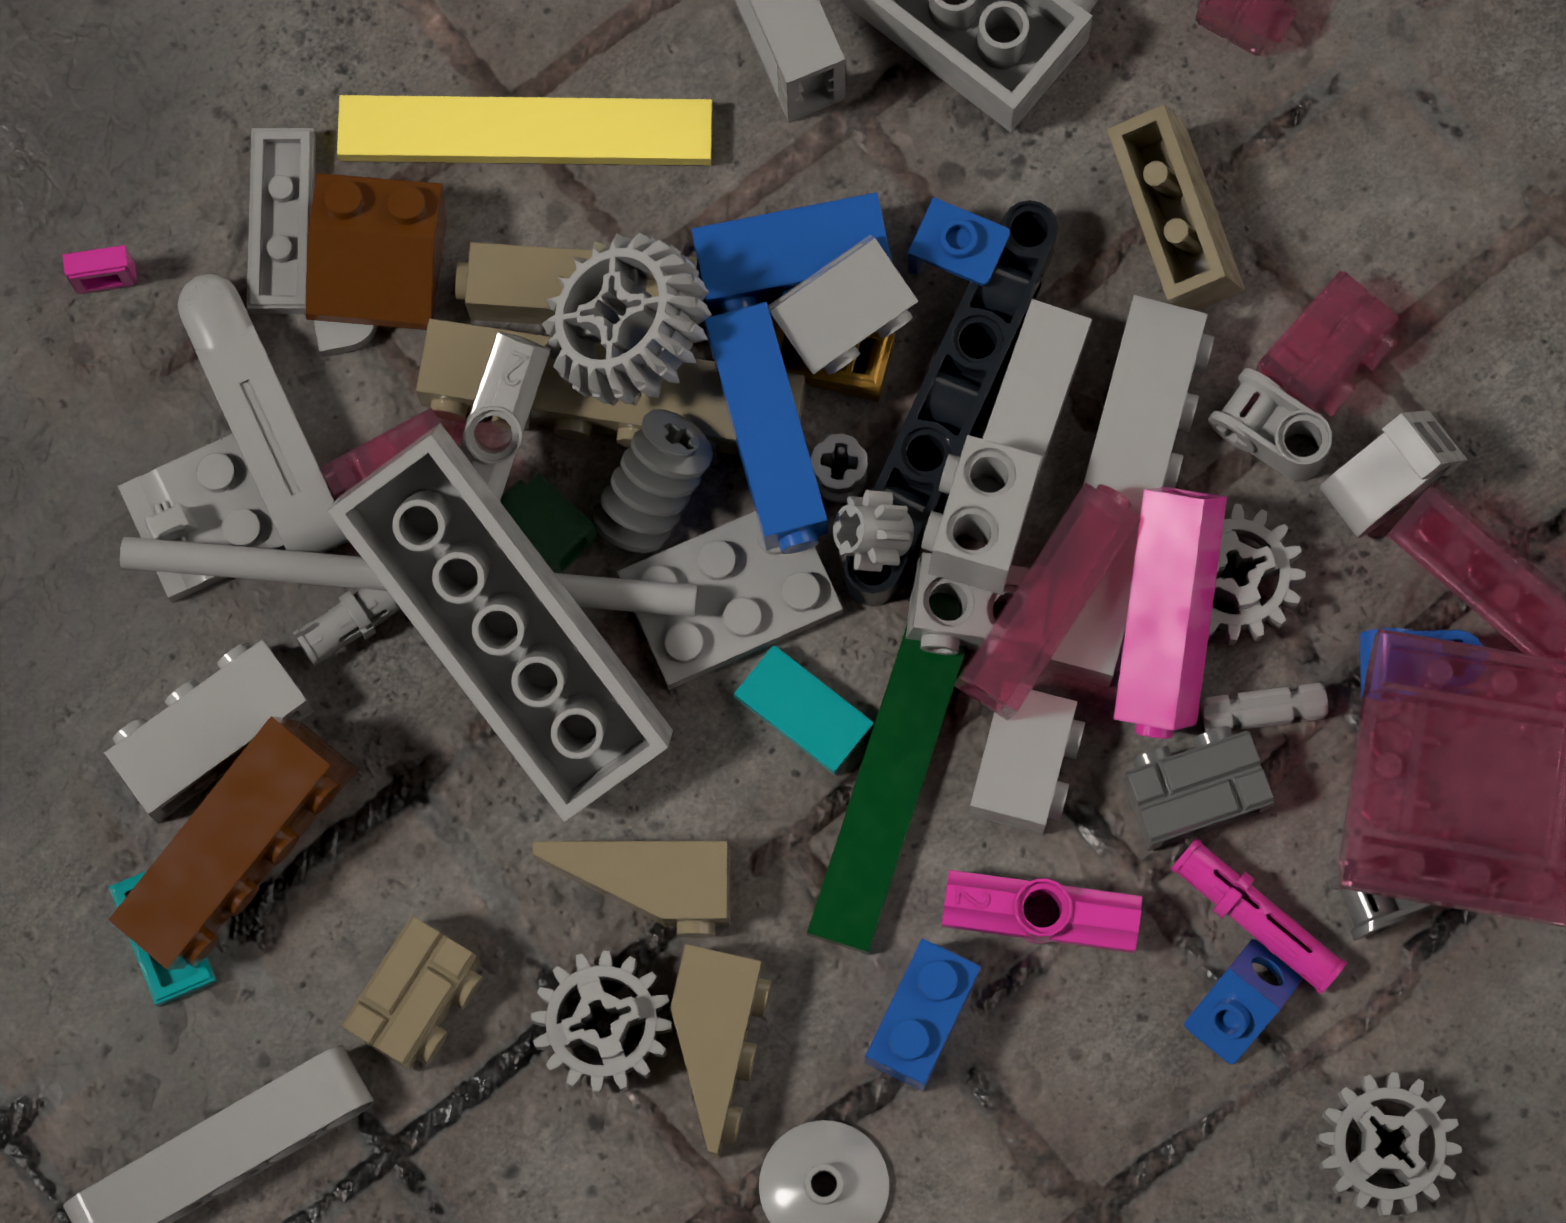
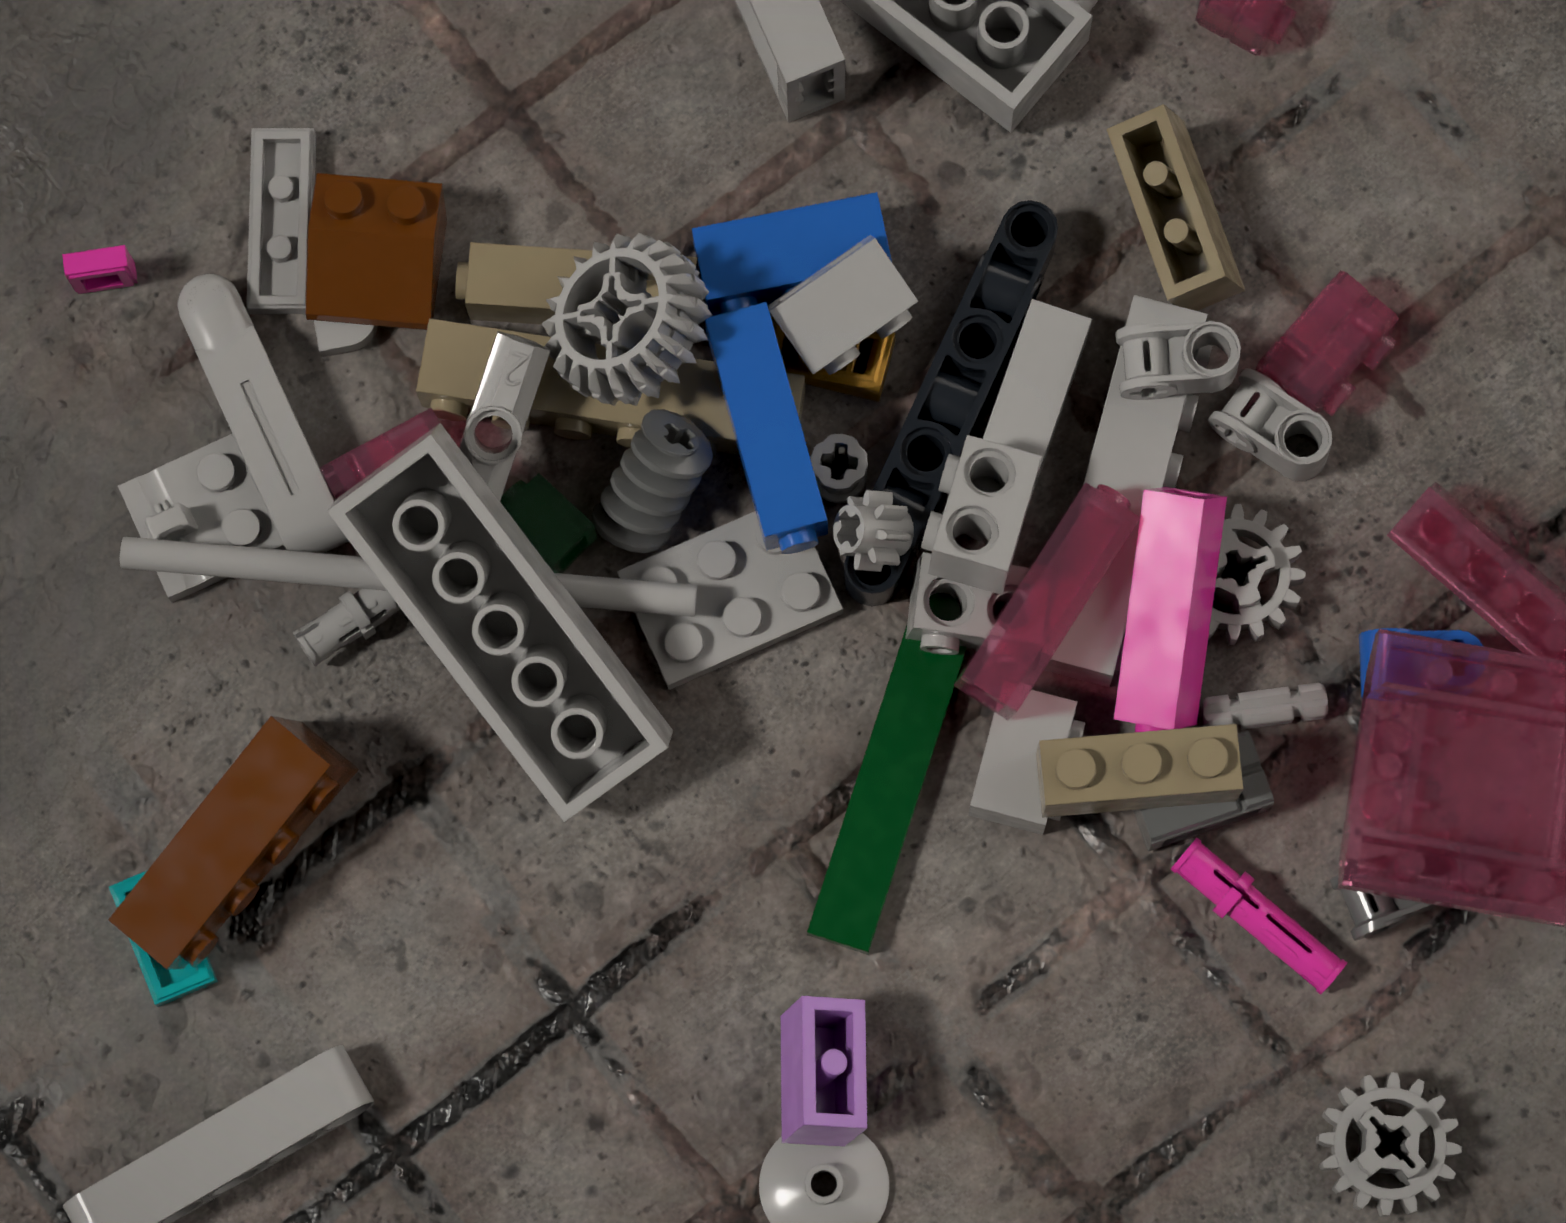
light grey brick [104,639,314,824] -> none
light yellow tile [337,95,713,166] -> none
dark tan brick [341,915,483,1072] -> none
light grey gear [531,950,673,1094] -> none
dark tan slope [532,841,730,938] -> none
dark tan slope [670,944,772,1158] -> none
teal tile [734,645,874,775] -> none
blue brick [865,938,981,1092] -> none
blue bracket [908,197,1010,286] -> none
dark pink piece [941,870,1142,953] -> none
blue bracket [1184,939,1302,1064] -> none
light grey tile [1319,410,1468,539] -> none
none -> medium lavender brick [780,996,867,1147]
none -> dark tan brick [1036,724,1243,818]
none -> light grey piece [1115,321,1241,400]

